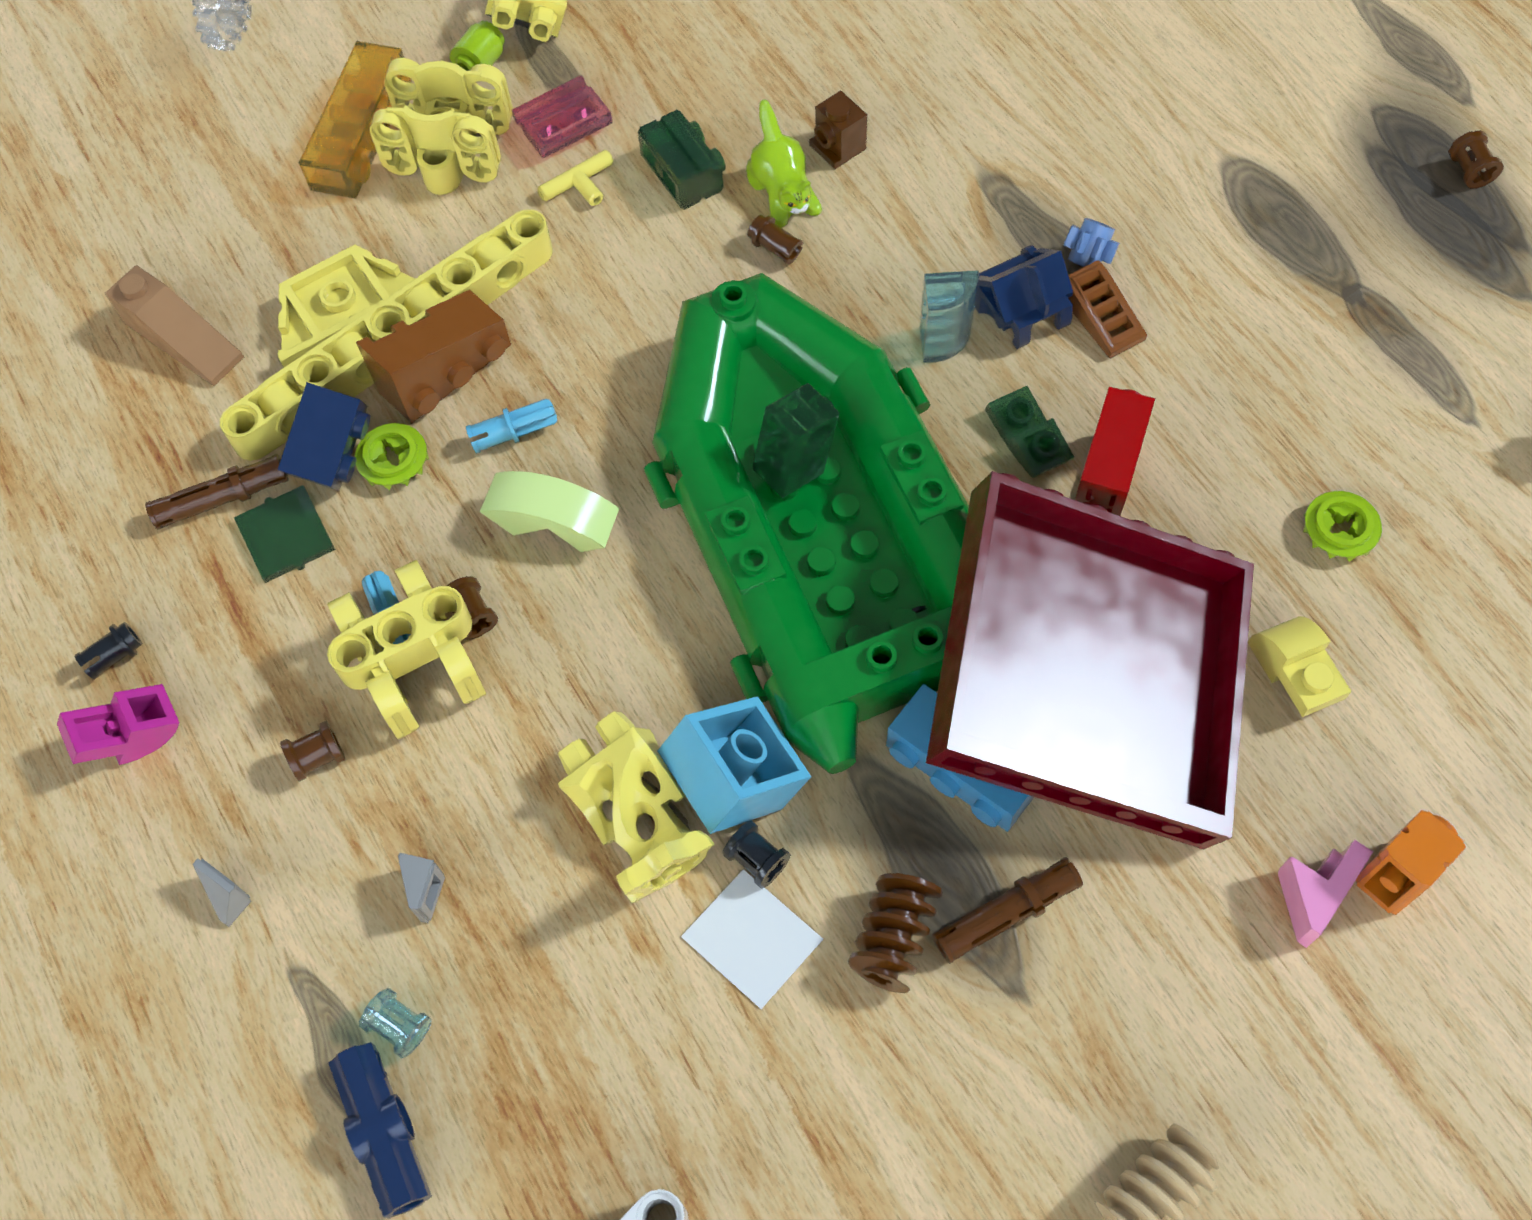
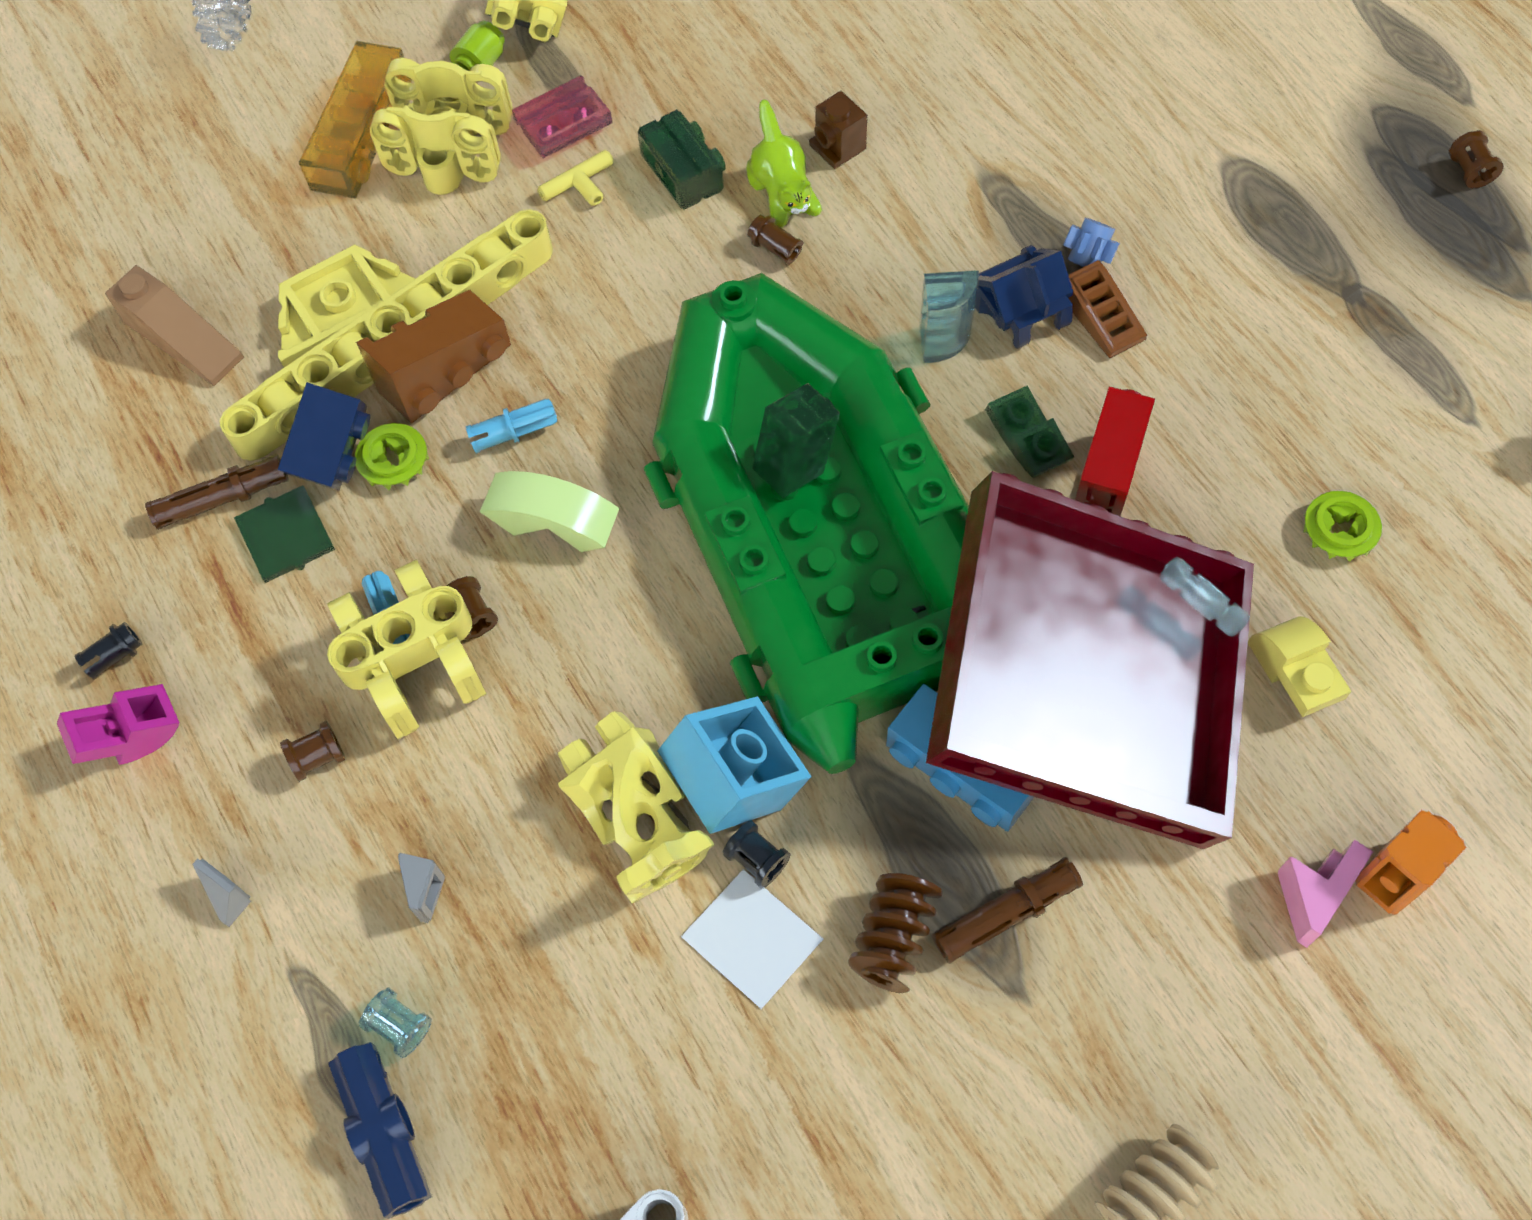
none -> clear light blue axle [1160,557,1250,637]

